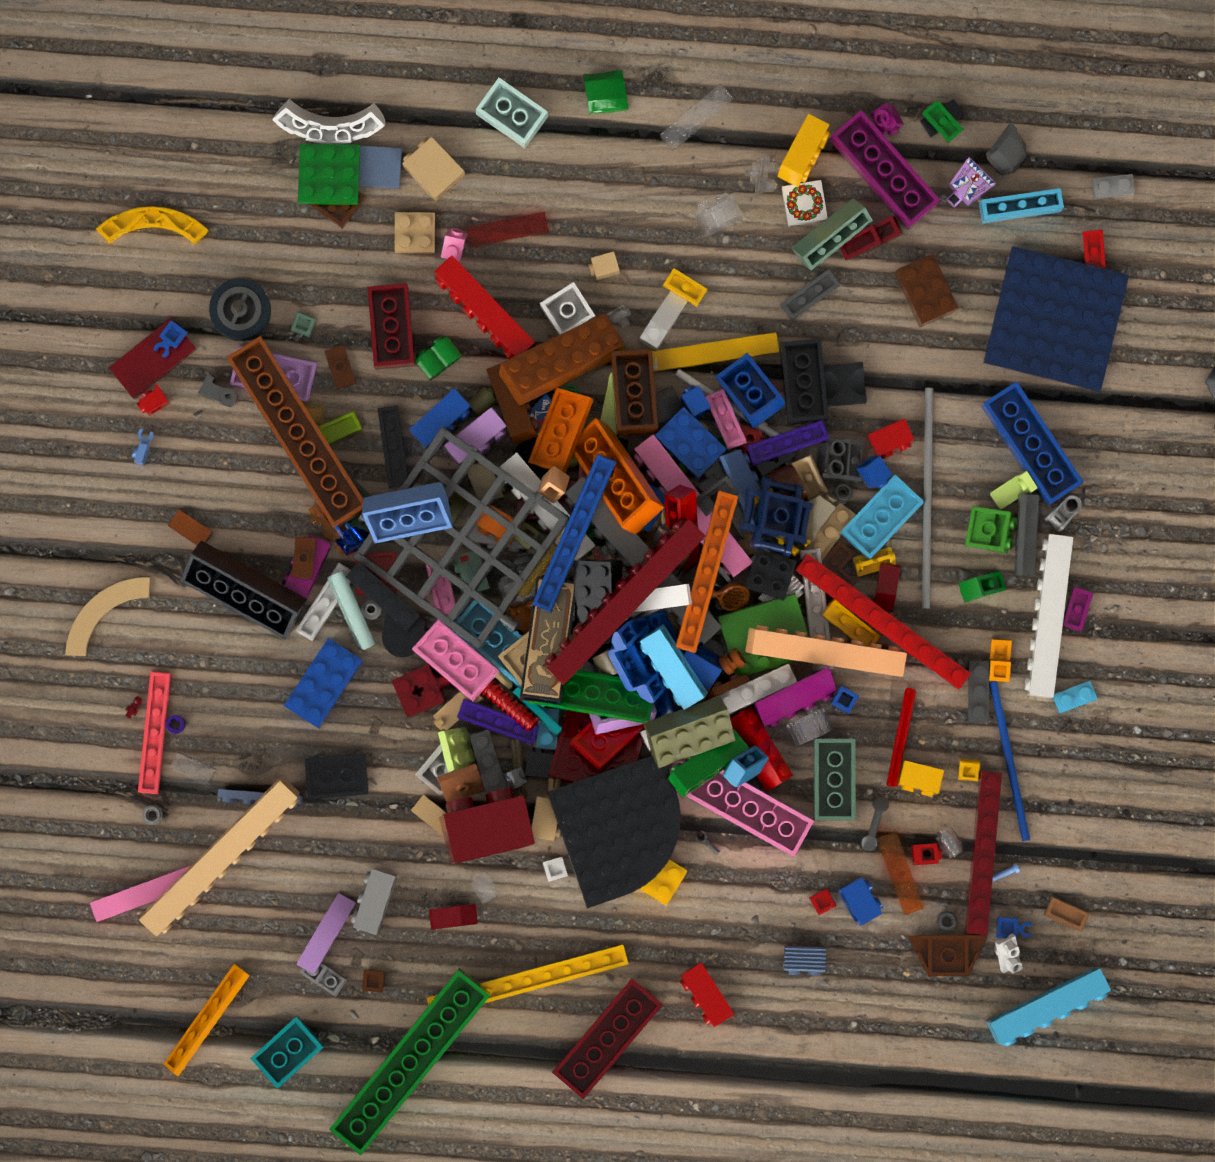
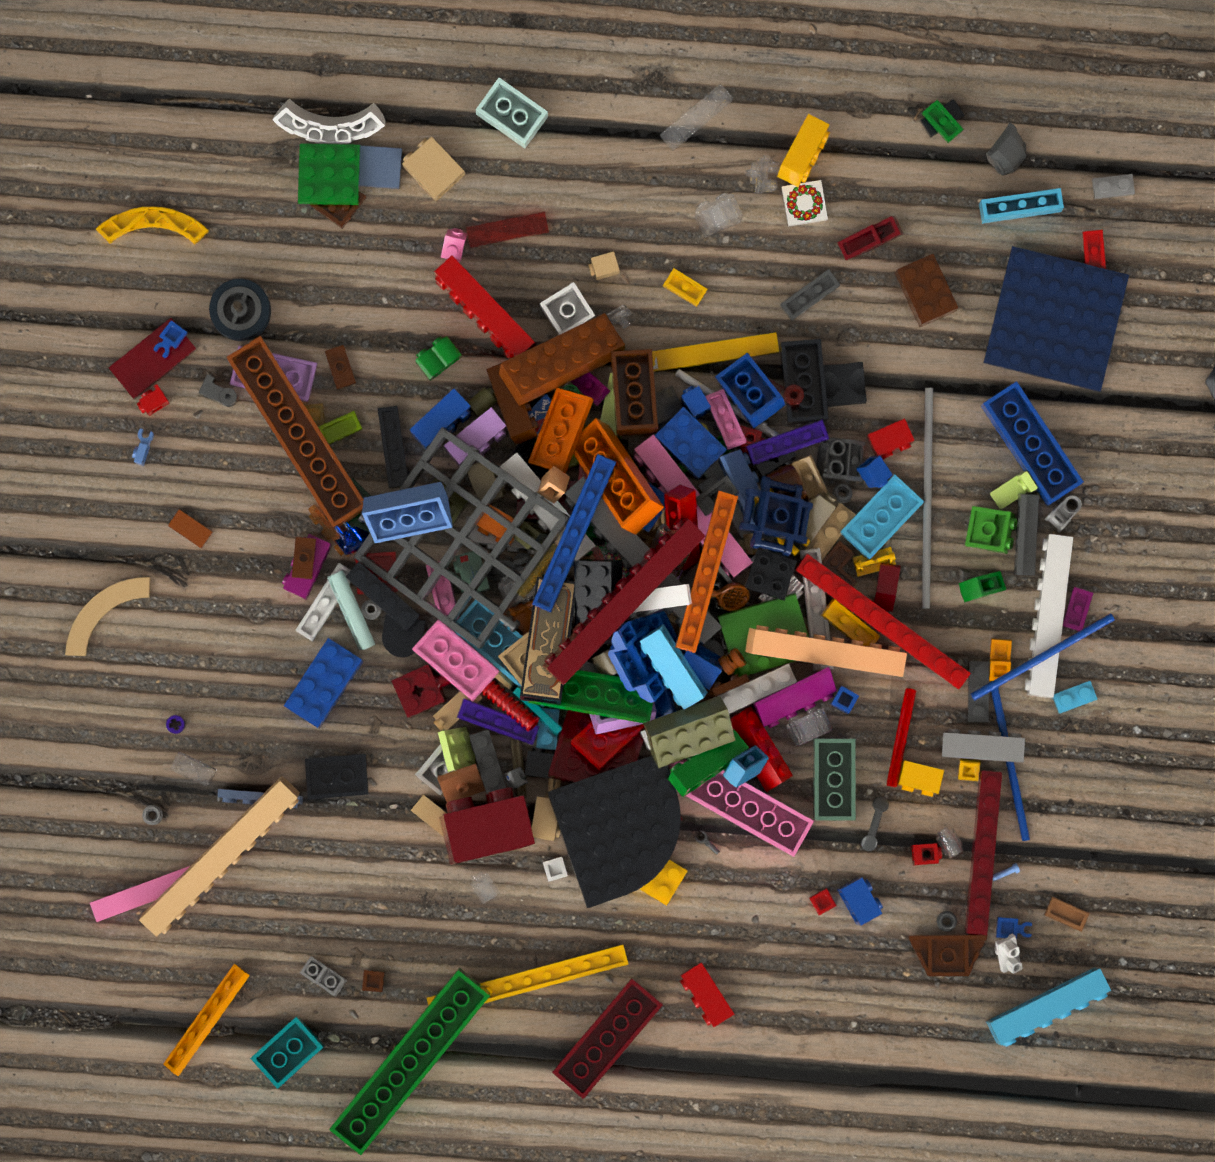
dark red piece [125,696,142,719] -> none
coral tile [138,671,171,794] -> none
black brick [180,540,307,640] -> none
sand green tile [290,312,317,338] -> none
lavender slope [296,893,356,974] -> none
light grey brick [351,869,398,935] -> none
dark red brick [367,283,415,370] -> none
tan plate [395,212,435,254] -> none
dark red slope [429,904,478,930] -> none
green slope [583,70,629,115] -> none
white slope [640,291,687,351] -> none
sand blue brick [784,946,826,976] -> none
sand green brick [791,198,873,270] -> none
magenta brick [829,110,940,230] -> none
magenta brick [870,103,904,136] -> none
clear orange plate [877,832,924,915] -> none
torso [947,157,996,207] -> none
none -> magenta plate [571,372,610,406]
none -> clear red plate [784,385,804,405]
none -> light grey brick [942,729,1025,763]
none -> blue piece [971,613,1115,701]

